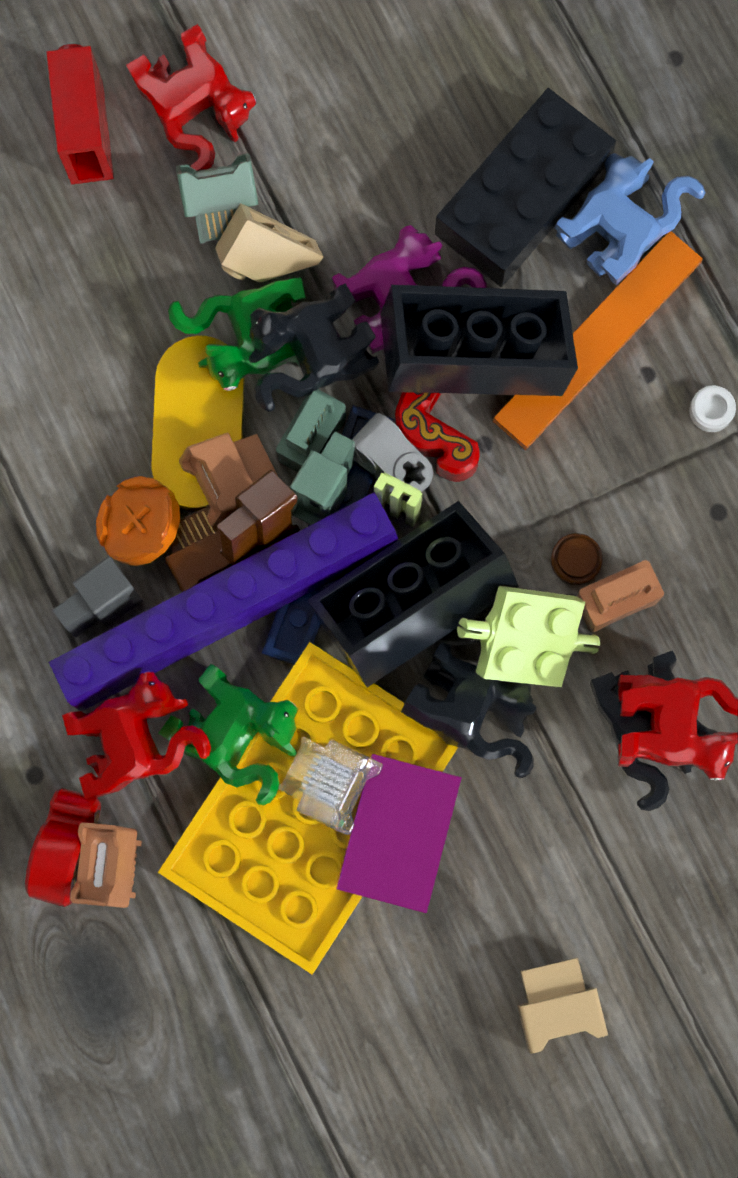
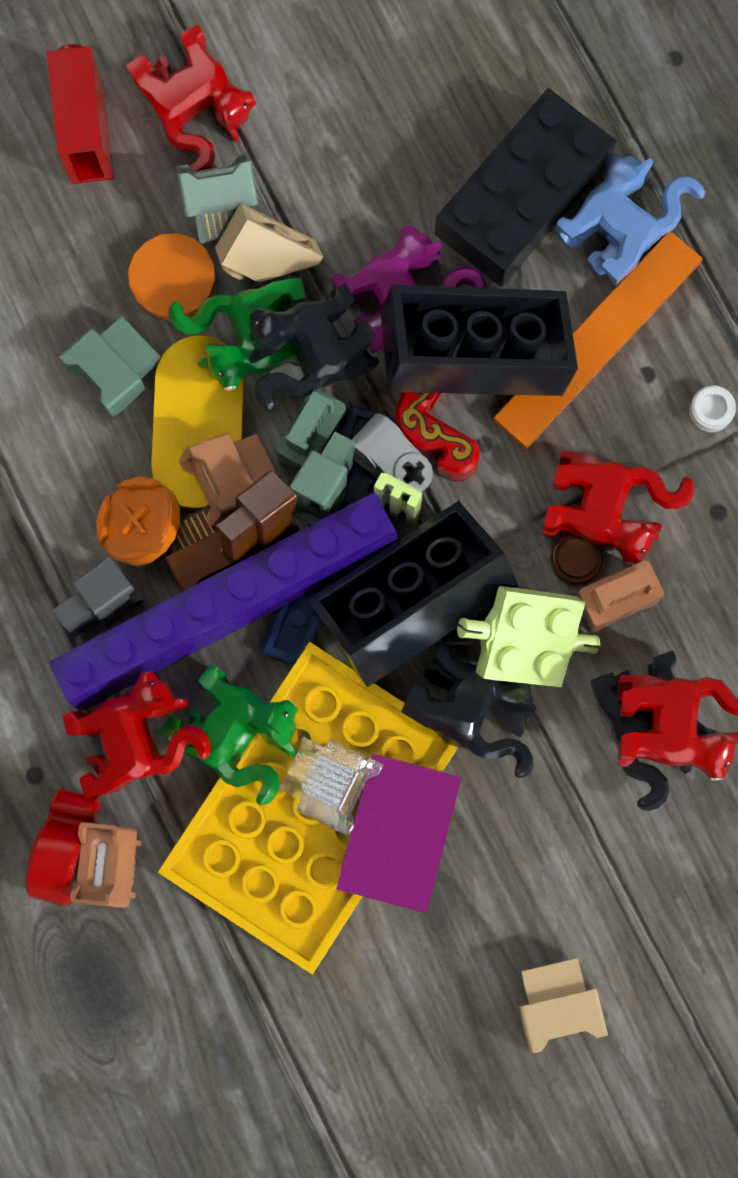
none -> sand green piece [59,316,160,418]
none -> orange tile [128,233,216,321]
none -> red animal [543,451,695,565]

